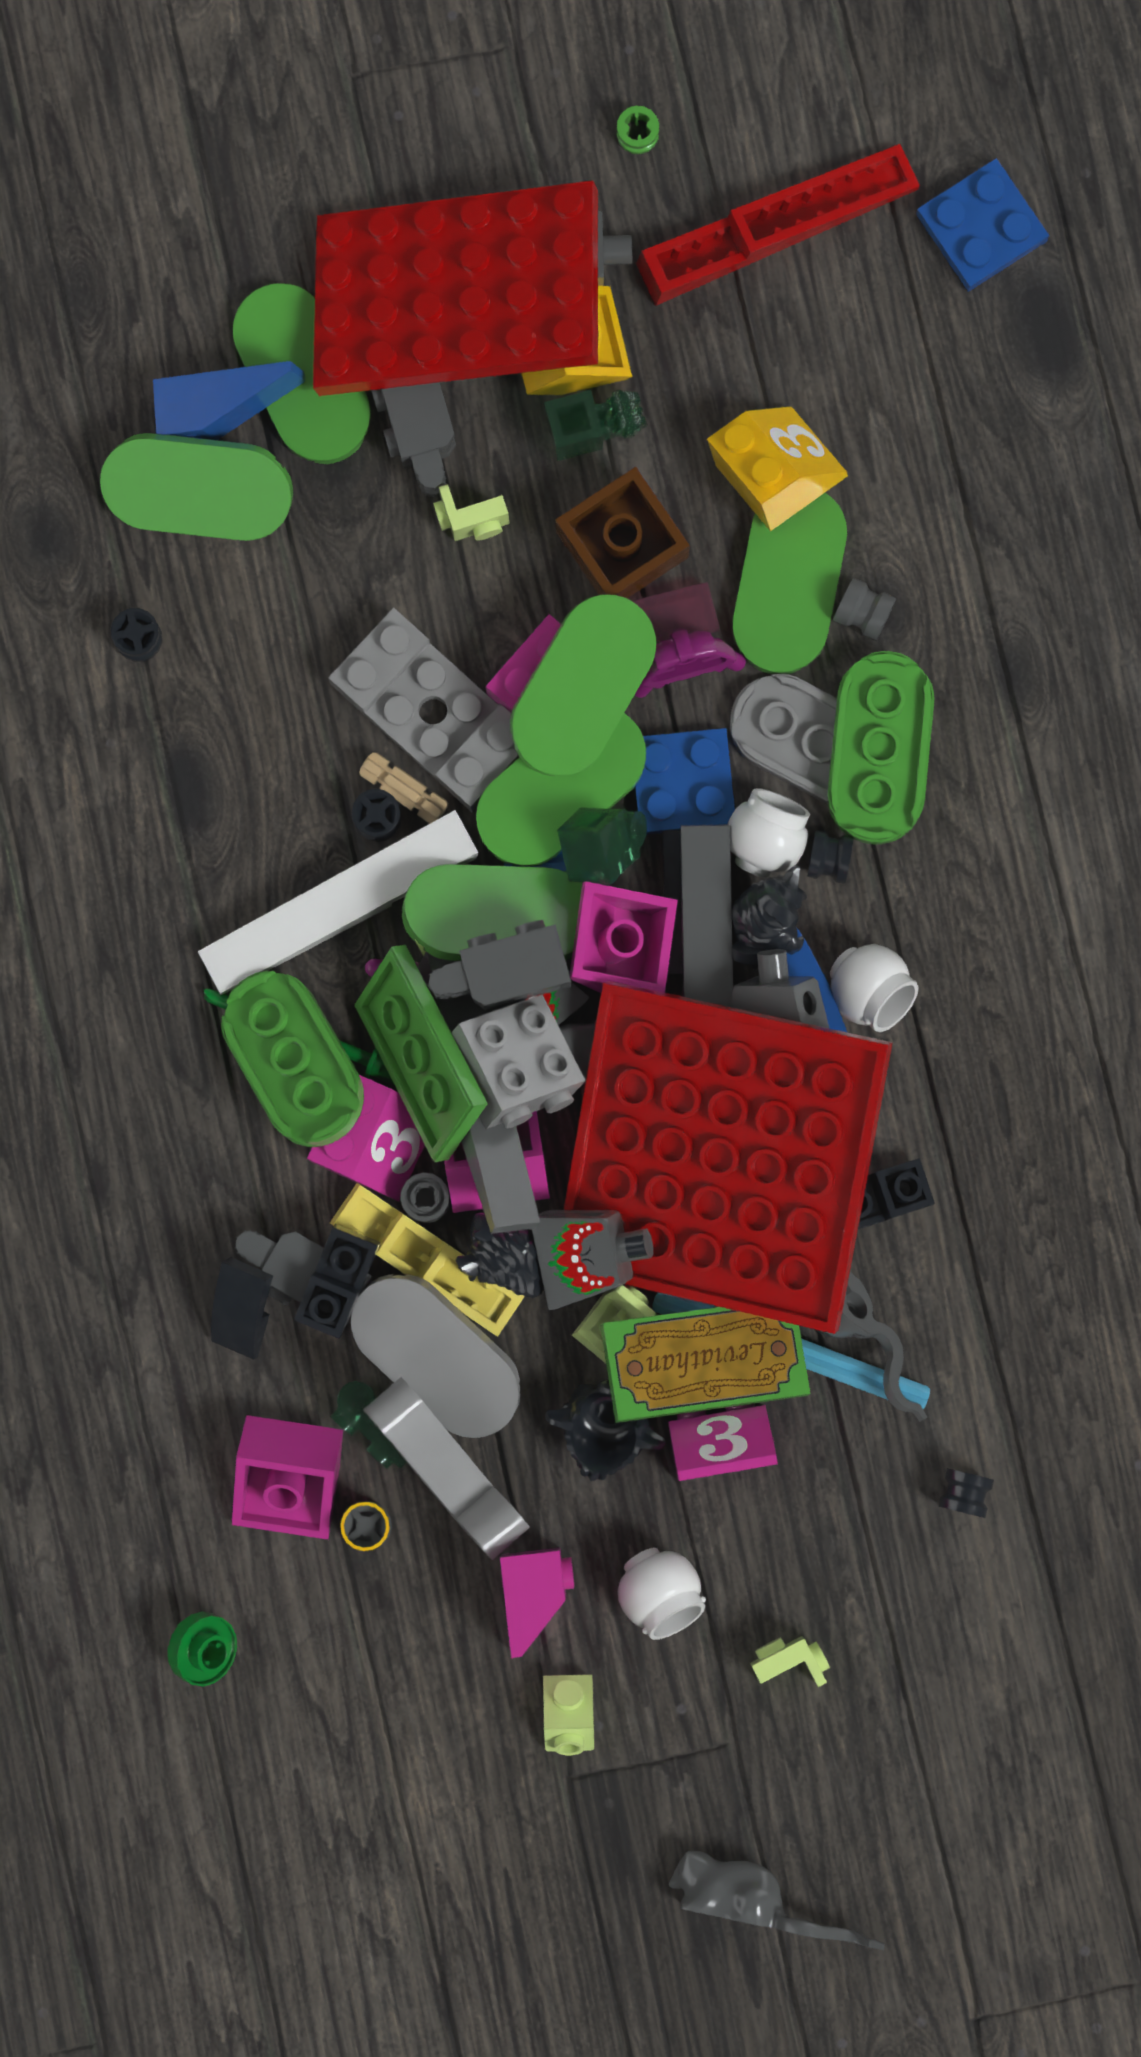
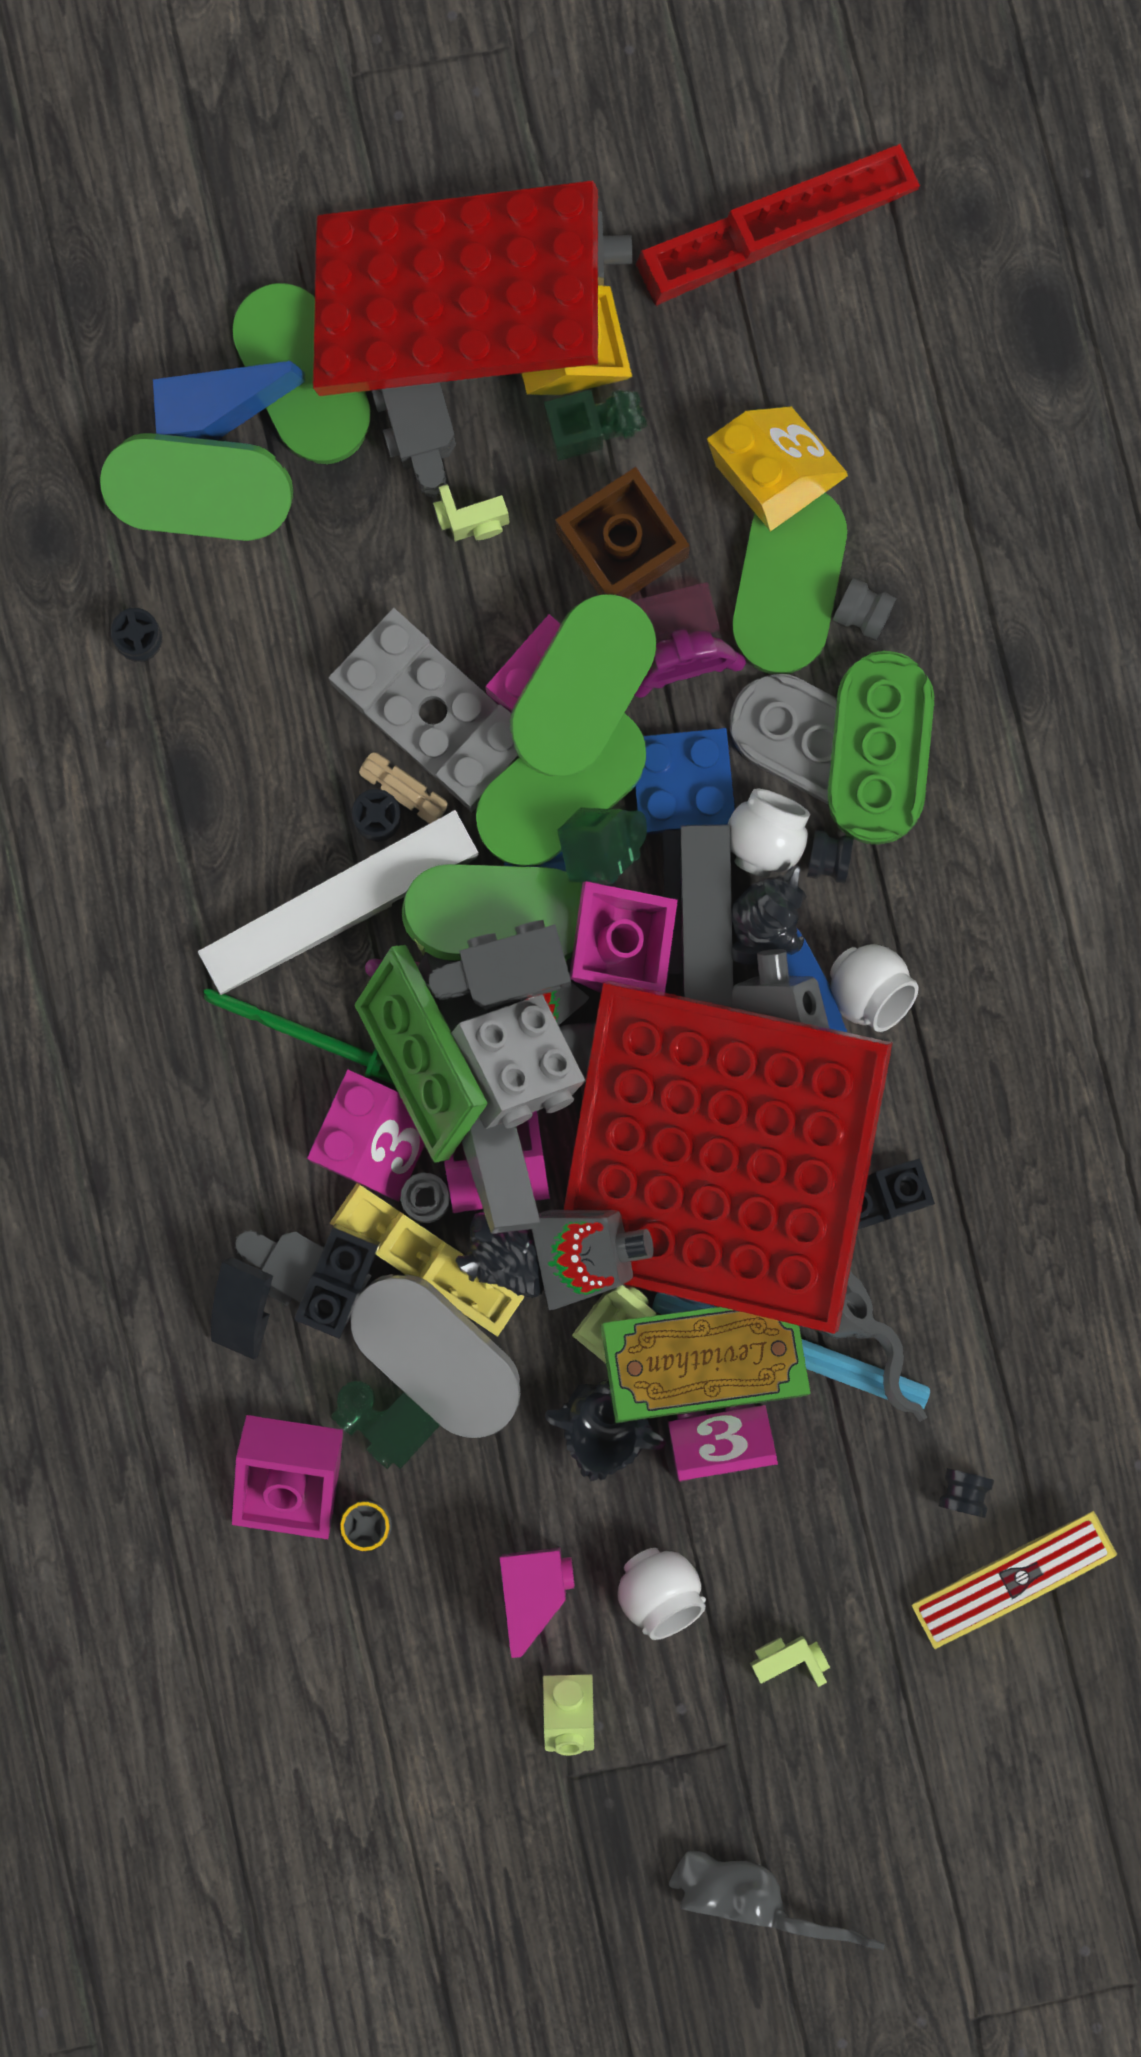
green plate [168,1611,237,1687] -> none
bright green tile [221,971,364,1147] -> none
light grey beam [364,1377,530,1560] -> none
bright green bush [617,106,659,154] -> none
blue plate [916,158,1049,292] -> none
none -> slope [911,1511,1117,1649]

